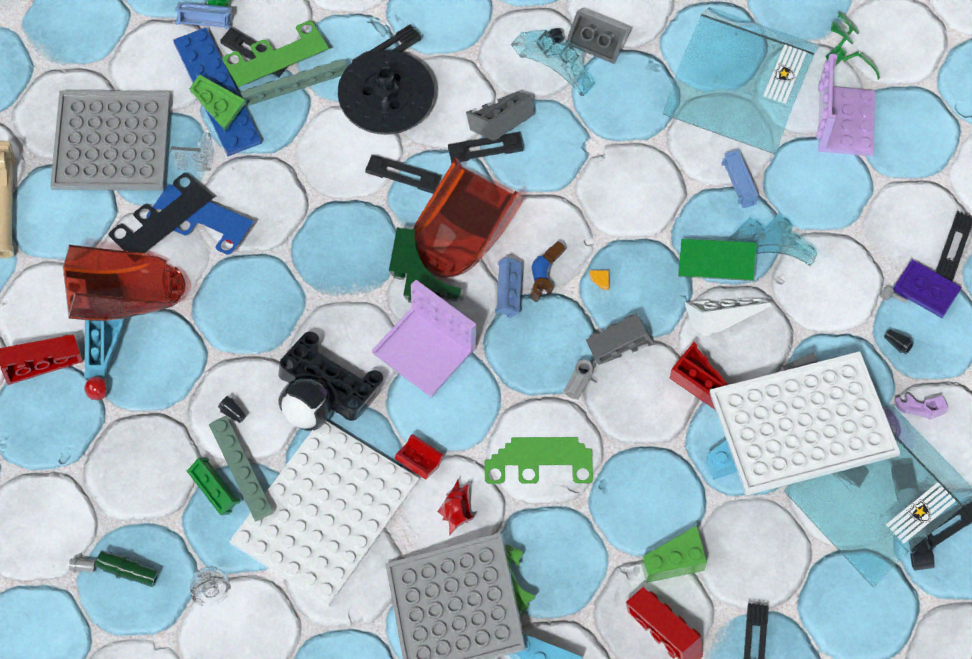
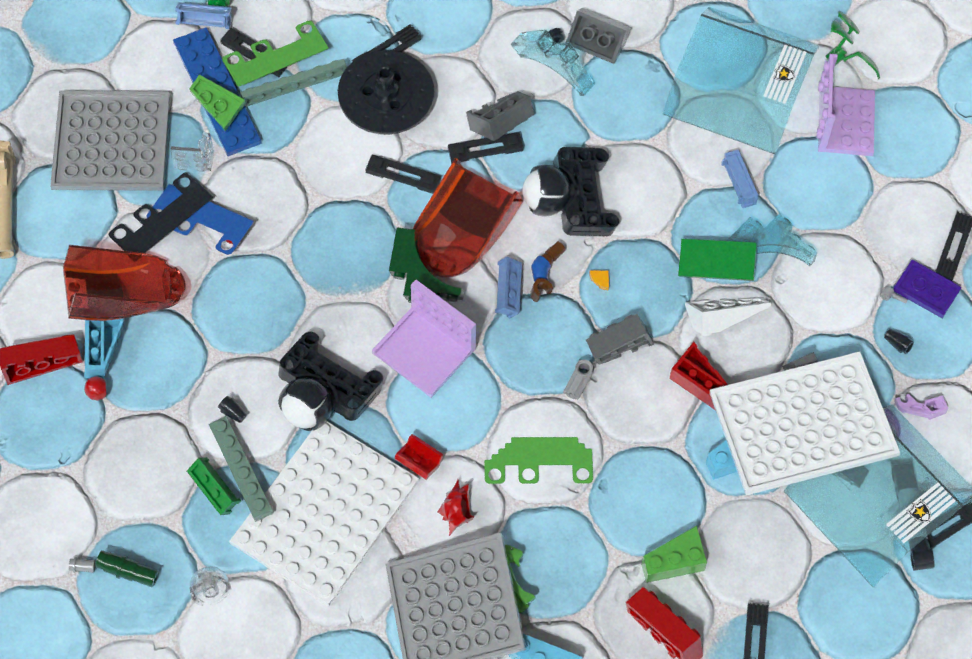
none -> black beam [522,147,619,237]

